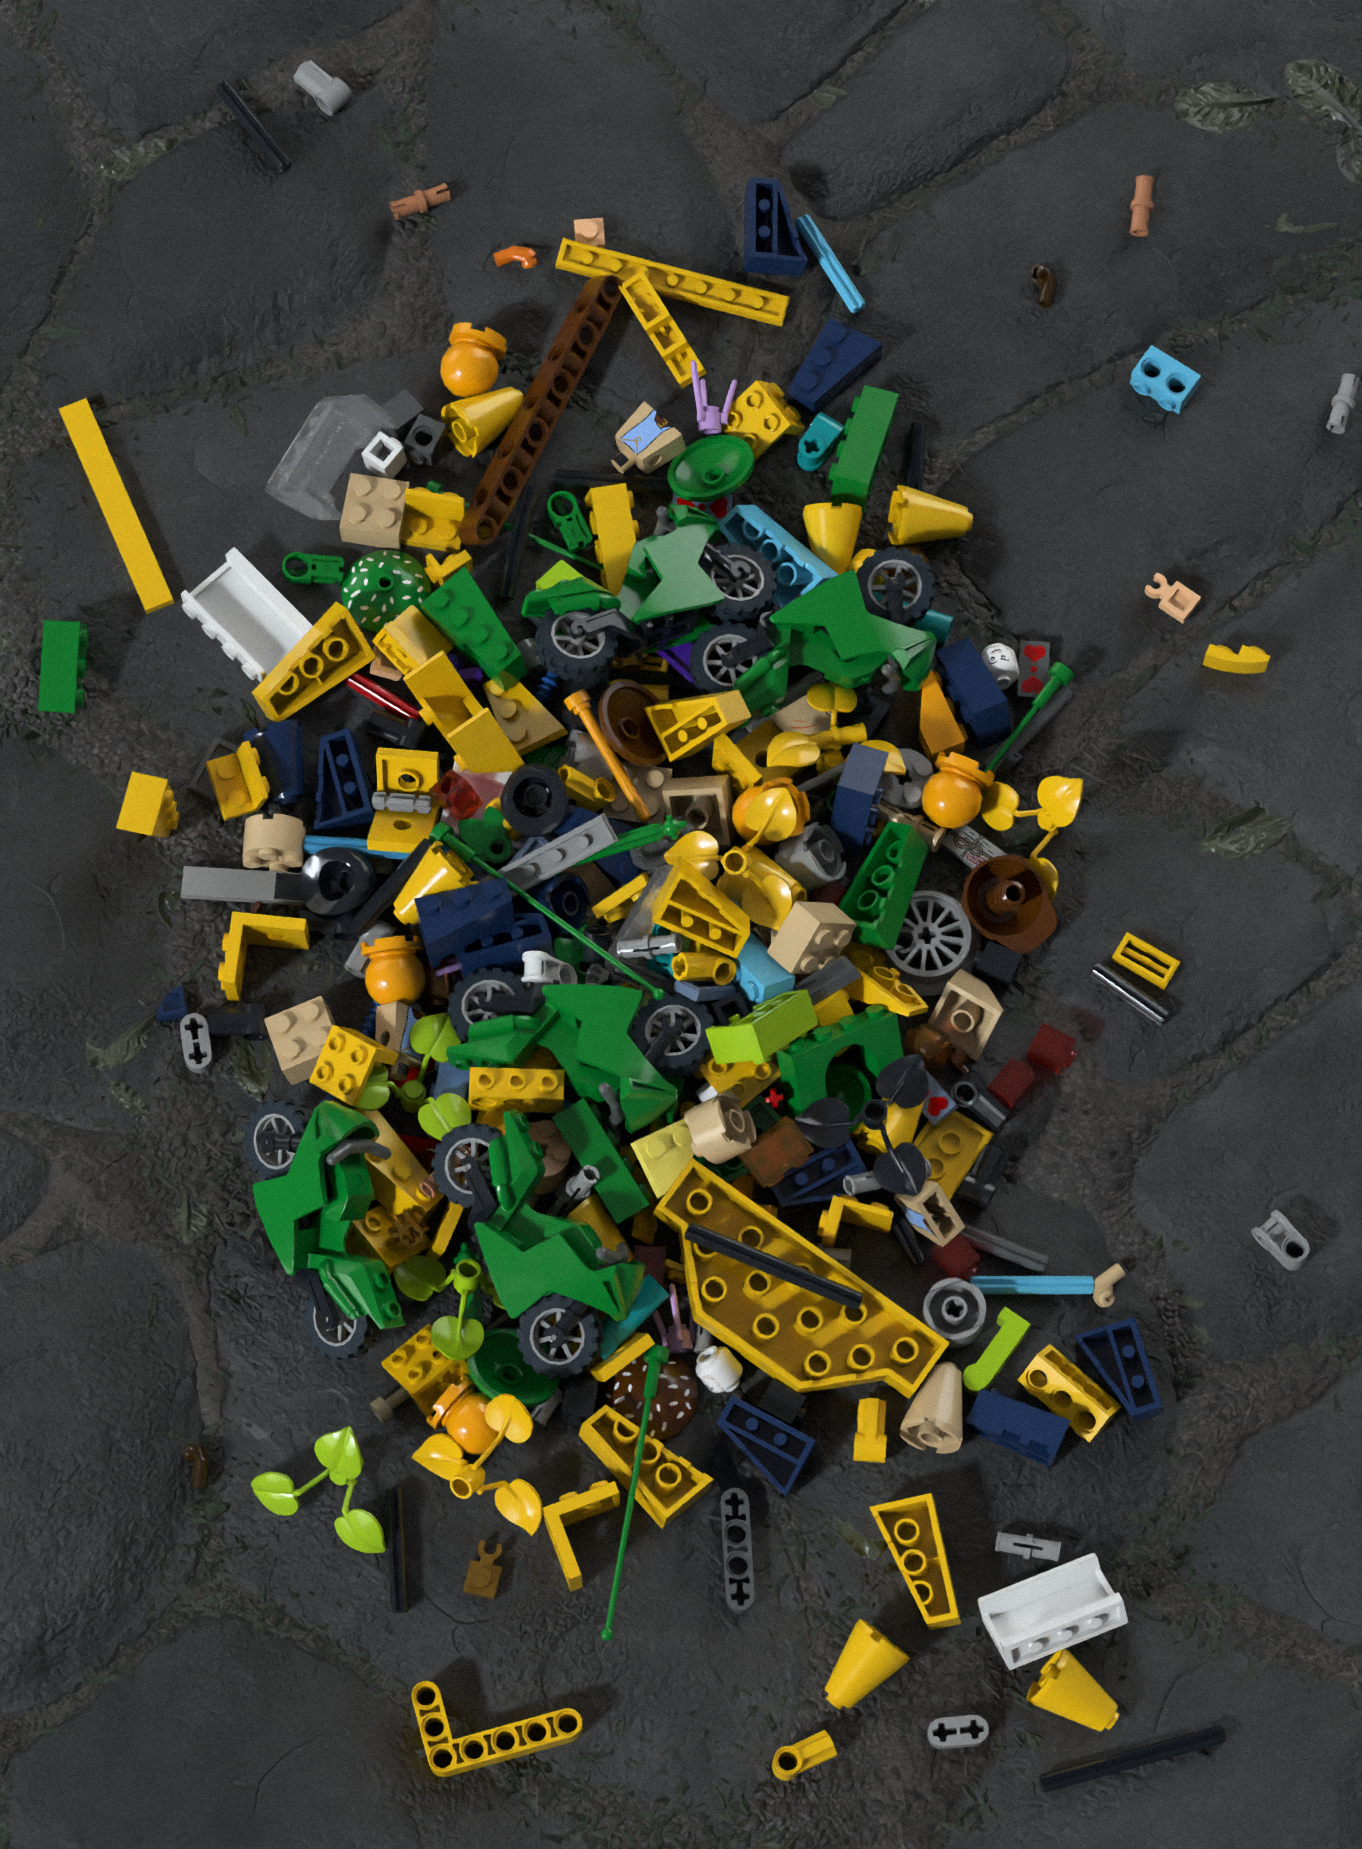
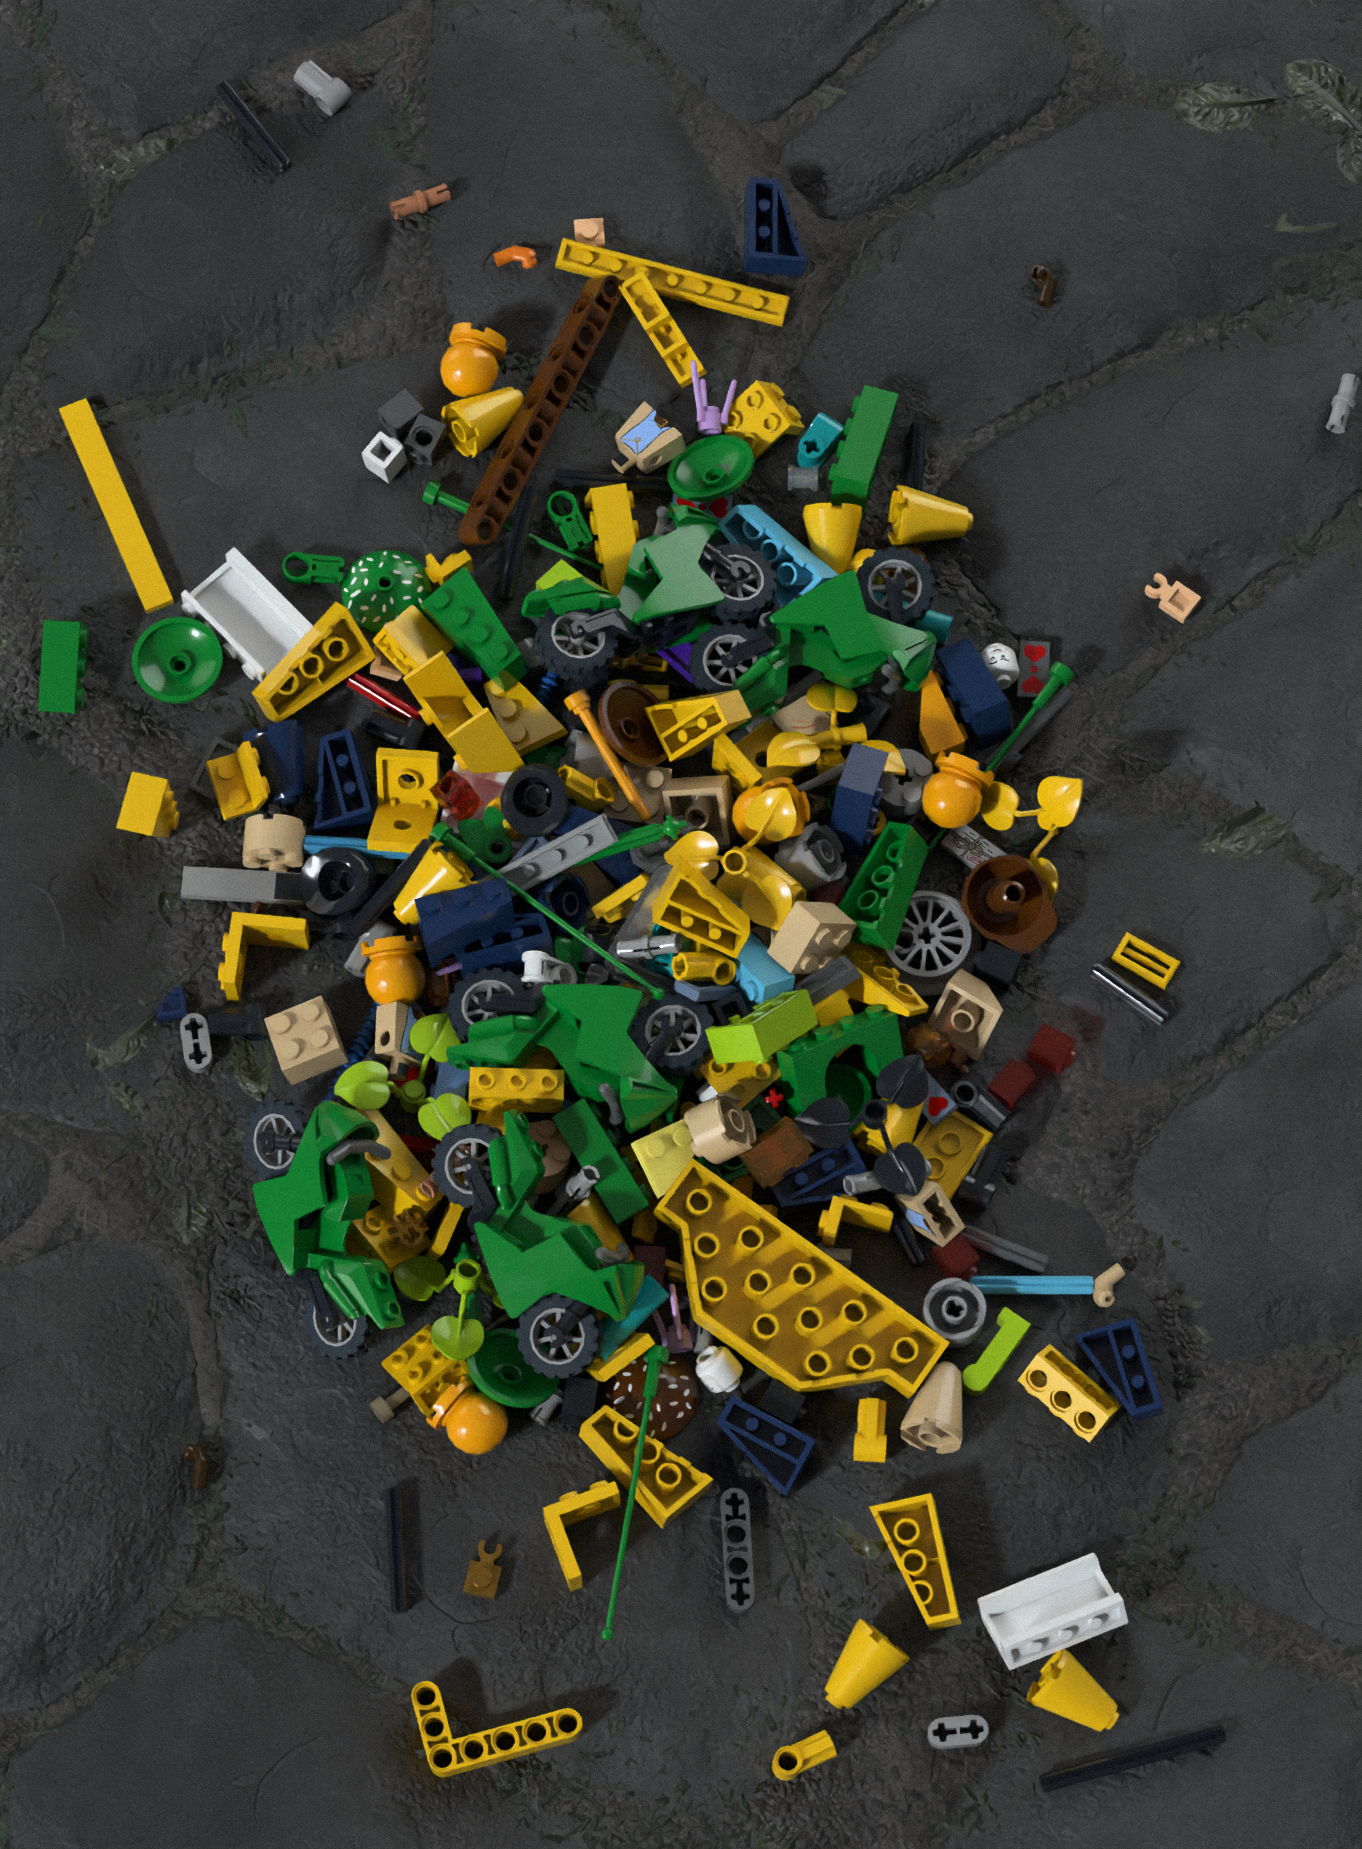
lime plant [251,1426,387,1554] -> none
clear windscreen [265,394,399,520] -> none
yellow bracket [309,1025,399,1106] -> none
tan brick [339,473,410,550] -> none
light grey axle [372,791,433,814] -> none
yellow bracket [401,487,466,554] -> none
yellow plant [412,1394,542,1536] -> none
black axle [685,1222,863,1310] -> none
dark blue wedge [788,318,883,417] -> none
medium azure axle [796,214,865,313] -> none
tan pin [875,800,947,853] -> none
dark blue wedge [964,1388,1071,1468] -> none
light grey pin [995,1531,1061,1562] -> none
nougat pin [1129,175,1155,237] -> none
medium azure brick [1130,345,1201,414] -> none
yellow slope [1203,644,1270,674] -> none
light grey piece [1251,1210,1310,1271] -> none
none -> green dish [132,617,223,704]
none -> clear bush [788,464,818,492]

